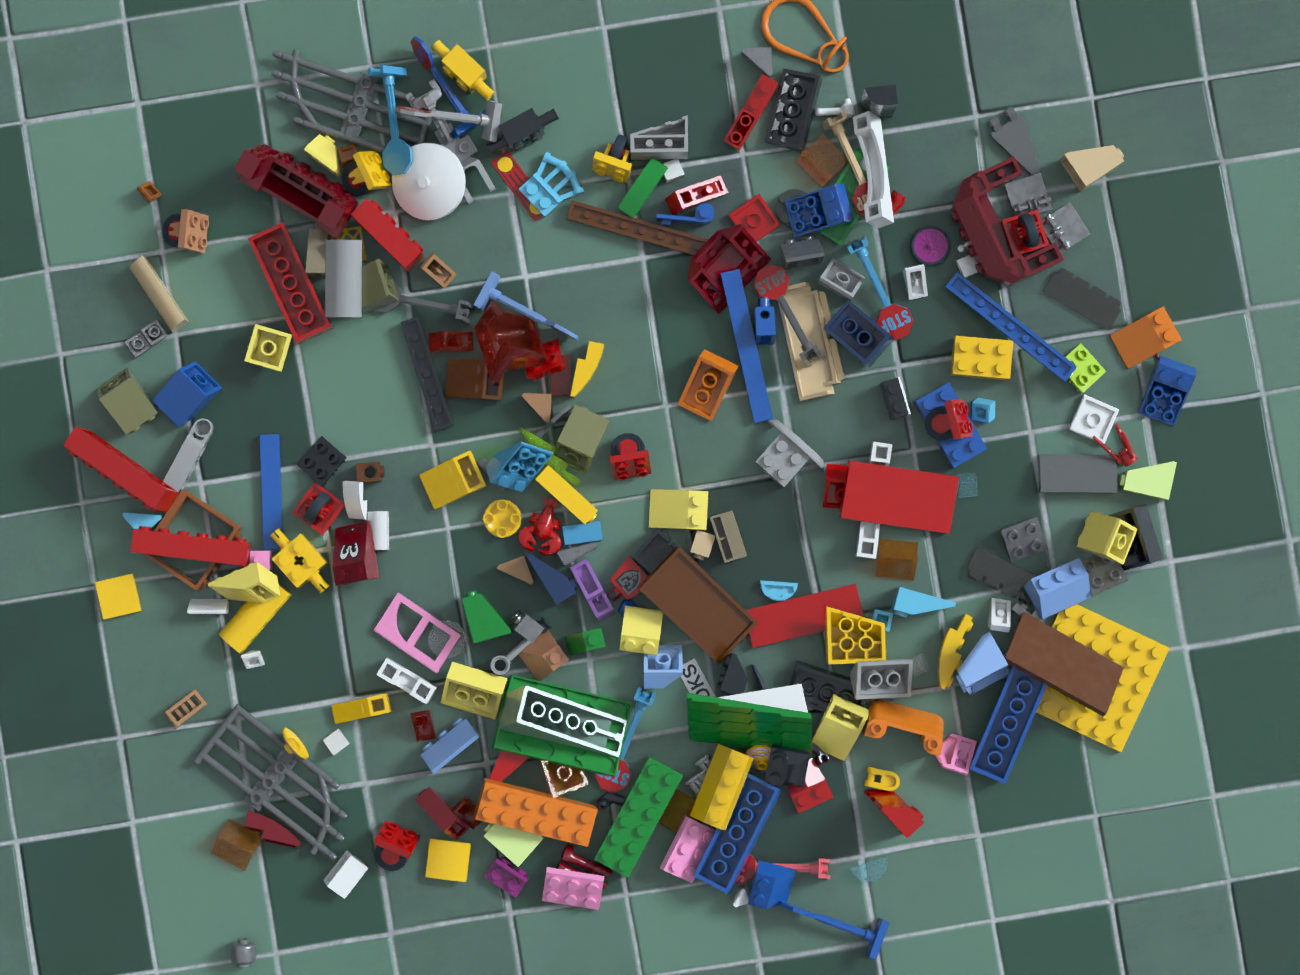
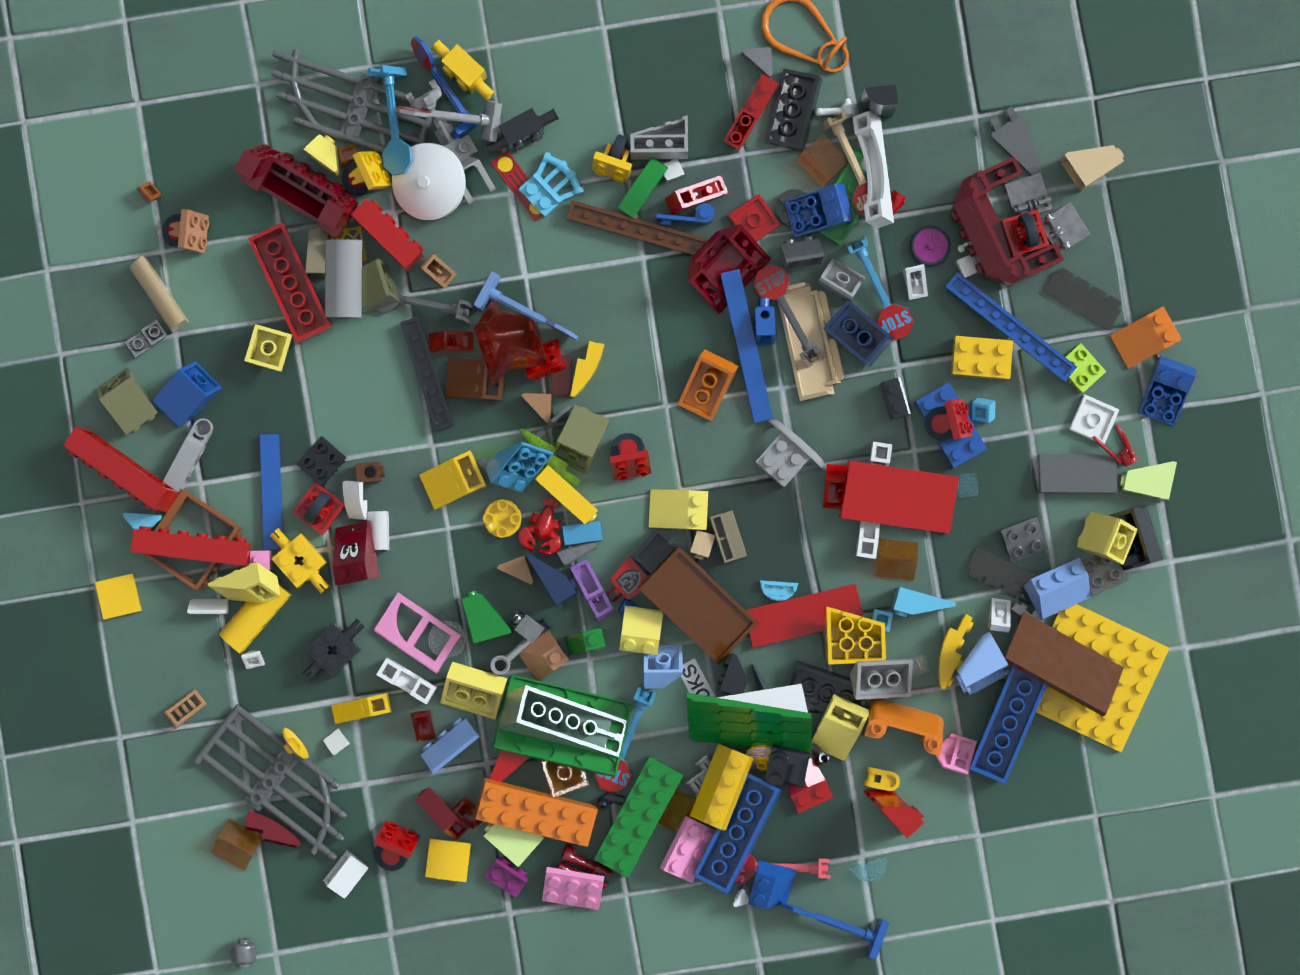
none -> black brick [302,618,365,682]

